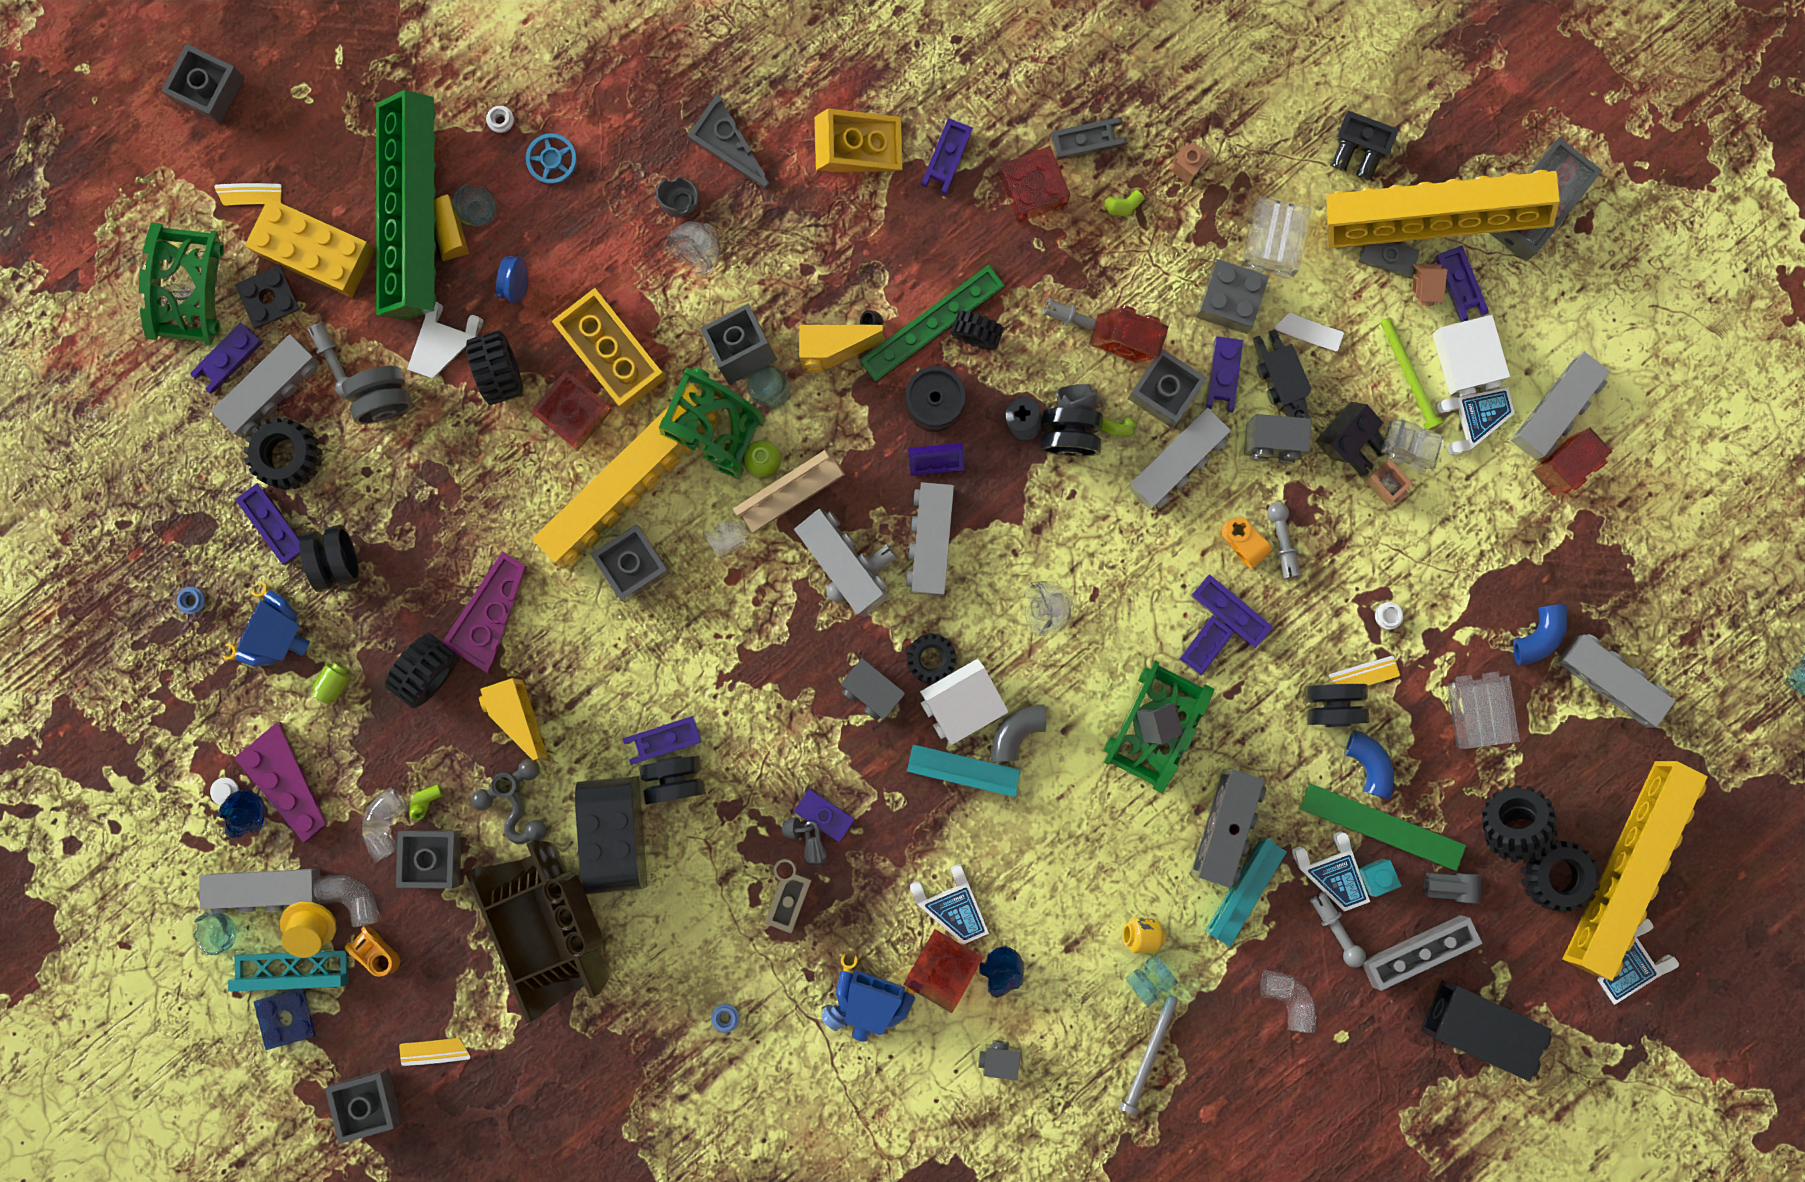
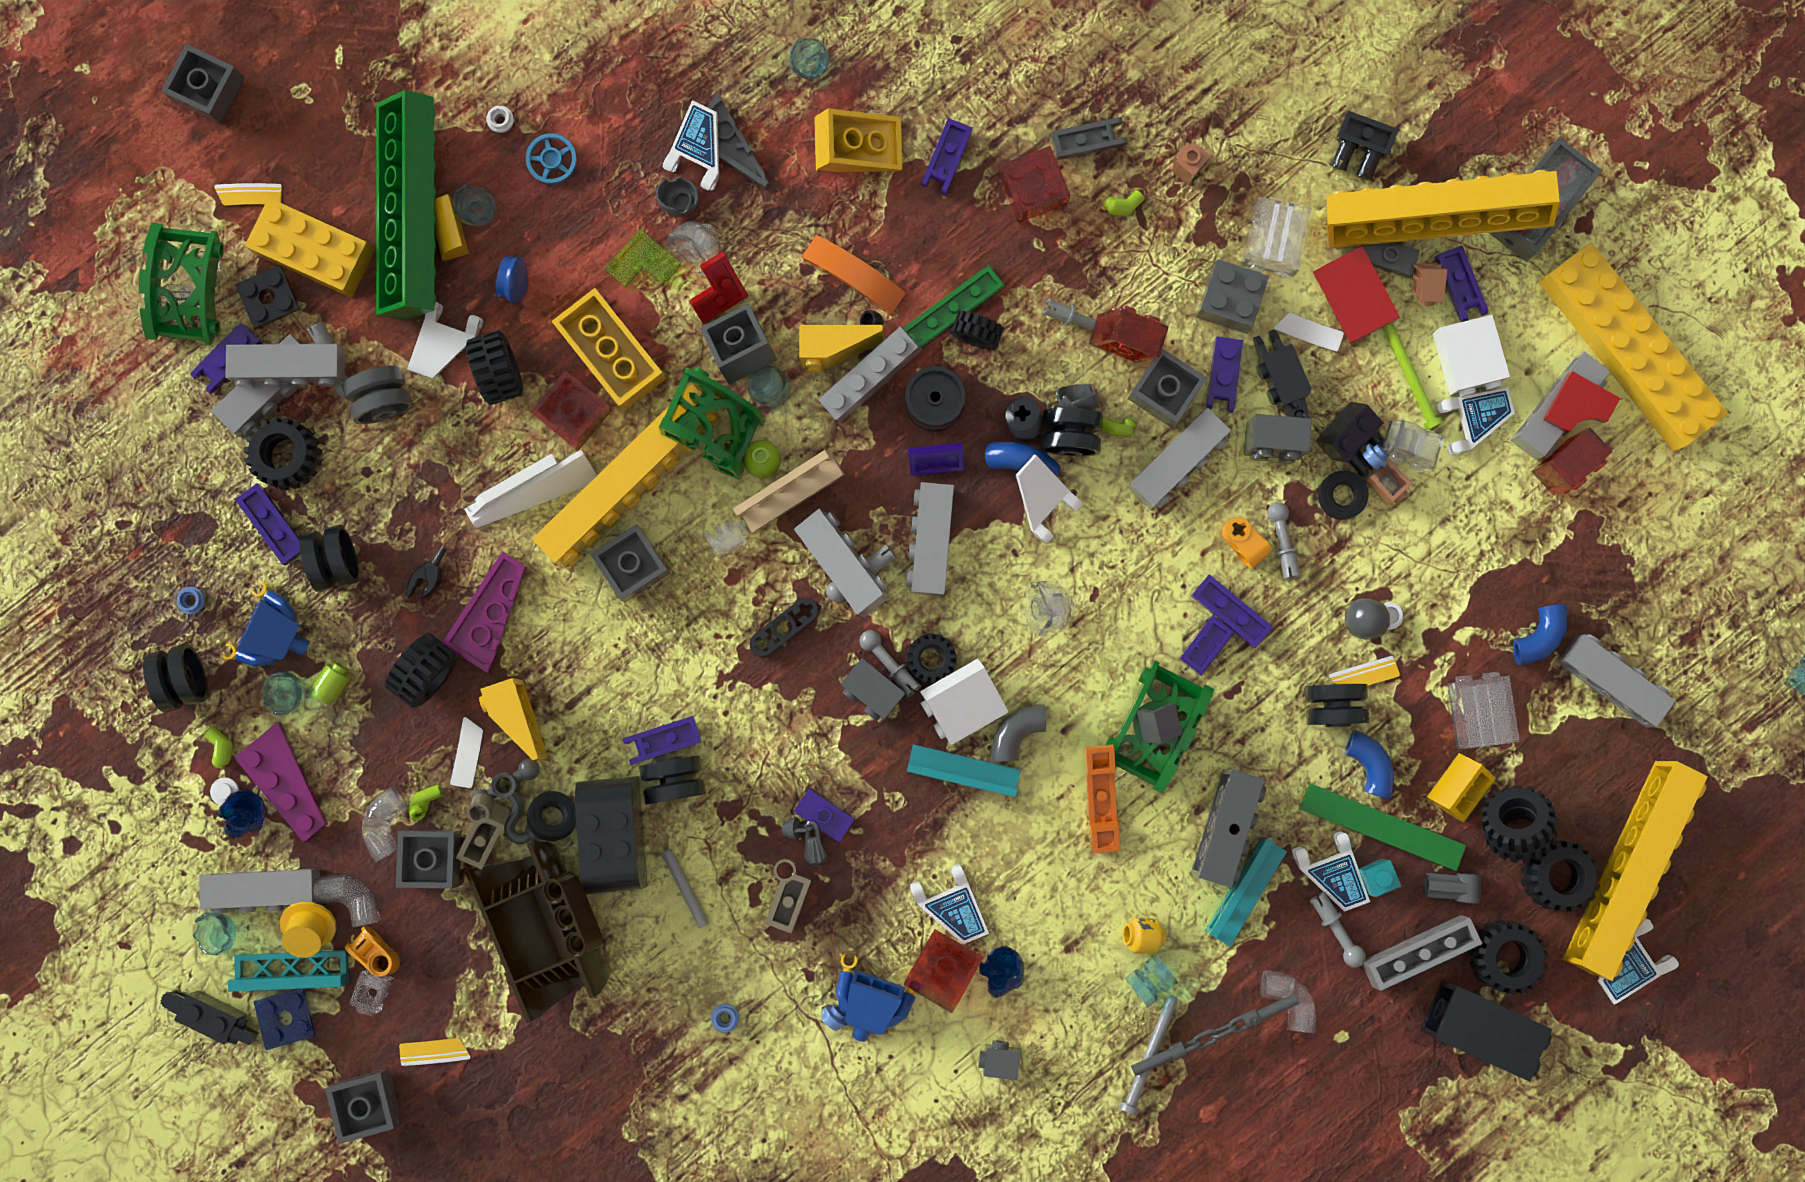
none -> black wheel [143,644,208,713]
none -> black hinge [160,990,259,1045]
none -> lime arm [204,727,233,769]
none -> light grey brick [225,344,345,387]
none -> clear light blue hair [262,672,305,715]
none -> clear brick [349,970,394,1016]
none -> black hand [406,546,447,598]
none -> white sticker [450,717,483,788]
none -> dark tan hinge [456,793,510,870]
none -> white wedge [465,450,597,528]
none -> black tyre [526,791,576,842]
none -> clear neon green tile [604,229,681,288]
none -> light grey bar [661,849,709,928]
none -> flag [663,100,719,191]
none -> red tile [689,251,749,325]
none -> black beam [750,598,818,657]
none -> clear light blue hair [789,38,829,80]
none -> orange slope [802,235,906,316]
none -> light grey brick [818,326,923,422]
none -> light grey pin [859,630,921,697]
none -> blue cylinder [985,442,1060,477]
none -> white flag [1016,455,1082,543]
none -> orange slope [1085,745,1121,853]
none -> dark grey piece [1131,994,1299,1076]
none -> red tile [1313,246,1400,344]
none -> black tyre [1318,470,1369,520]
none -> dark grey hair [1345,598,1390,640]
none -> medium blue plate [1363,444,1388,470]
none -> yellow brick [1427,753,1496,823]
none -> black tyre [1468,920,1549,994]
none -> yellow brick [1538,242,1729,451]
none -> red tile [1543,371,1620,433]

